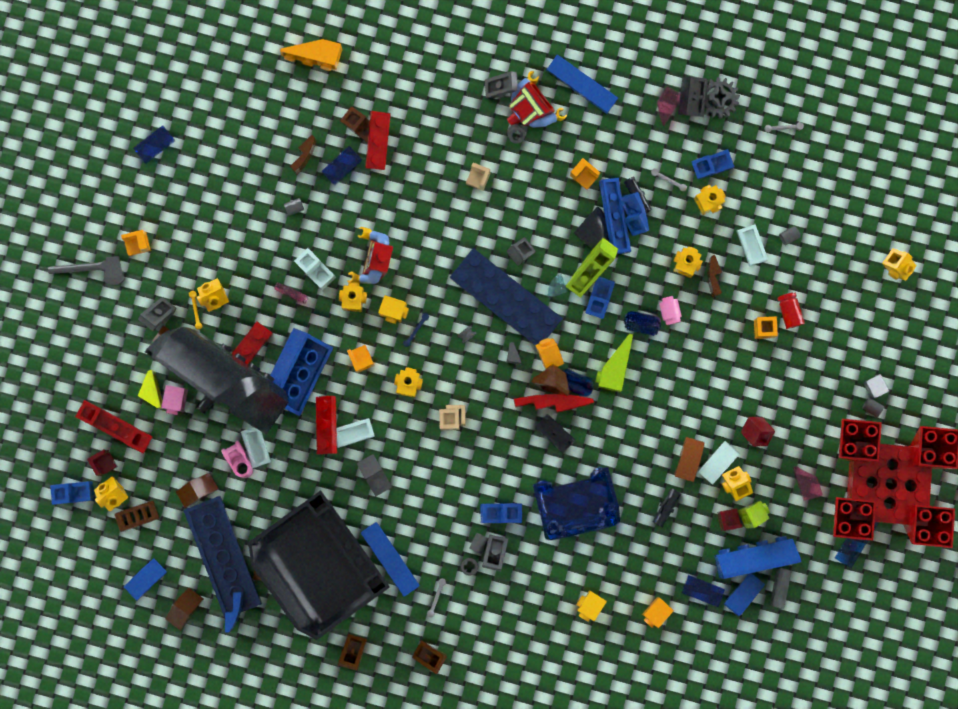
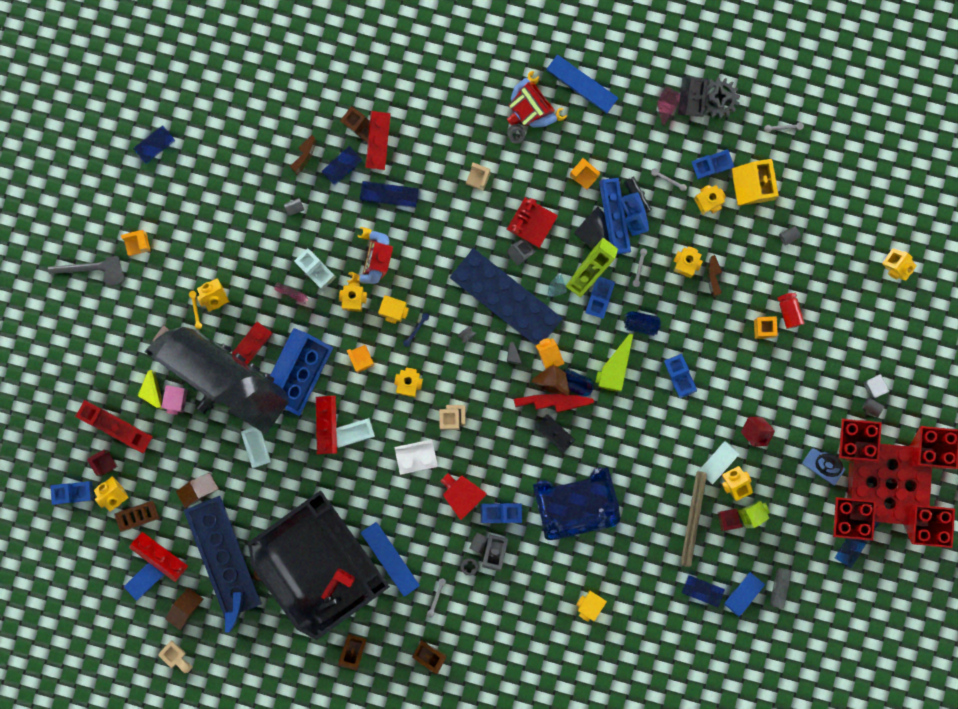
dark grey slope [138,297,177,331] -> none
bright pink piece [221,440,253,478] -> none
light orange slope [280,39,342,71] -> none
dark grey slope [357,454,392,497] -> none
dark grey slope [485,71,518,98] -> none
light orange brick [642,597,674,628] -> none
black pin [652,488,682,528] -> none
bright pink brick [659,296,682,325] -> none
dark orange slope [675,437,705,482] -> none
blue slope [714,536,801,579] -> none
light aqua tile [736,224,768,267] -> none
clear pink tile [792,466,823,501] -> none
none -> red plate [129,532,188,582]
none -> tan plate [158,640,193,673]
none -> red piece [315,568,355,610]
none -> clear blue tile [360,181,419,208]
none -> white plate [394,440,438,475]
none -> red torso [440,473,487,520]
none -> red hinge [506,197,558,248]
none -> light grey hinge [632,248,647,287]
none -> blue slope [664,354,697,399]
none -> dark tan axle [681,471,707,567]
none -> yellow slope [731,159,779,206]
none -> piece [801,448,845,486]

